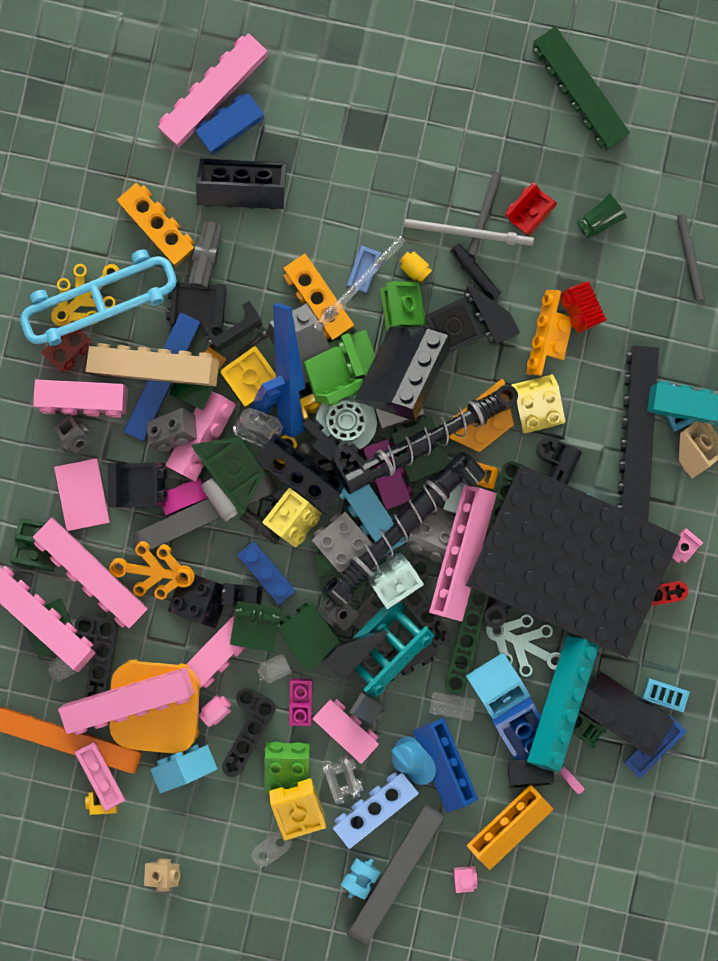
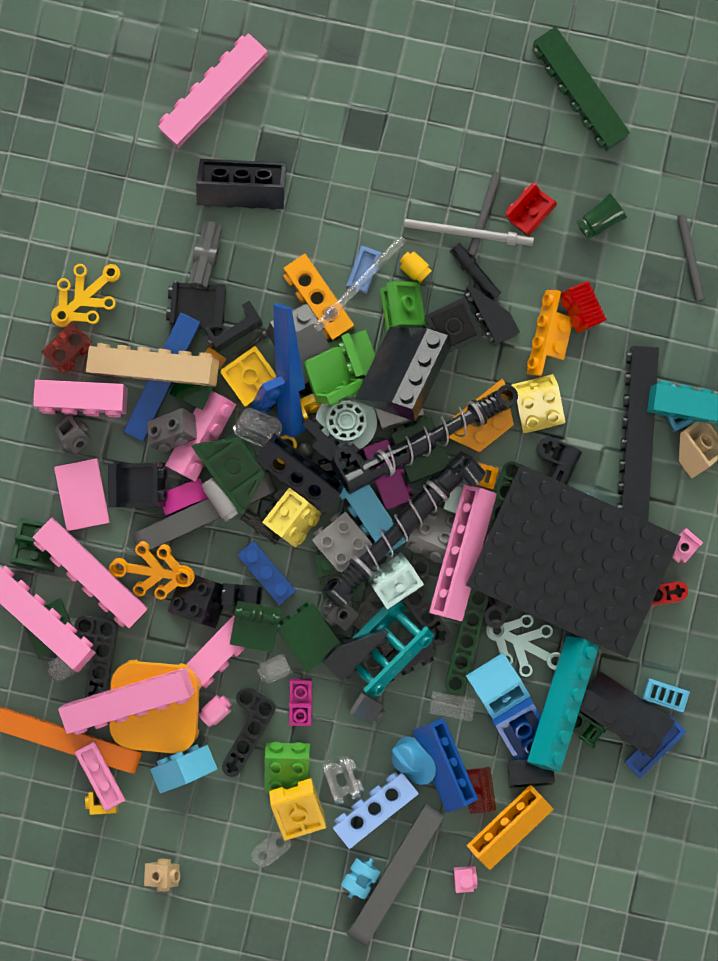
medium azure bar [20,250,177,346] -> none
light orange brick [117,183,195,268] -> none
blue brick [195,93,265,156] -> none
bright pink brick [313,699,379,764] -> none
bright pink tile [559,766,585,795] -> none
none -> clear red slope [466,766,496,814]

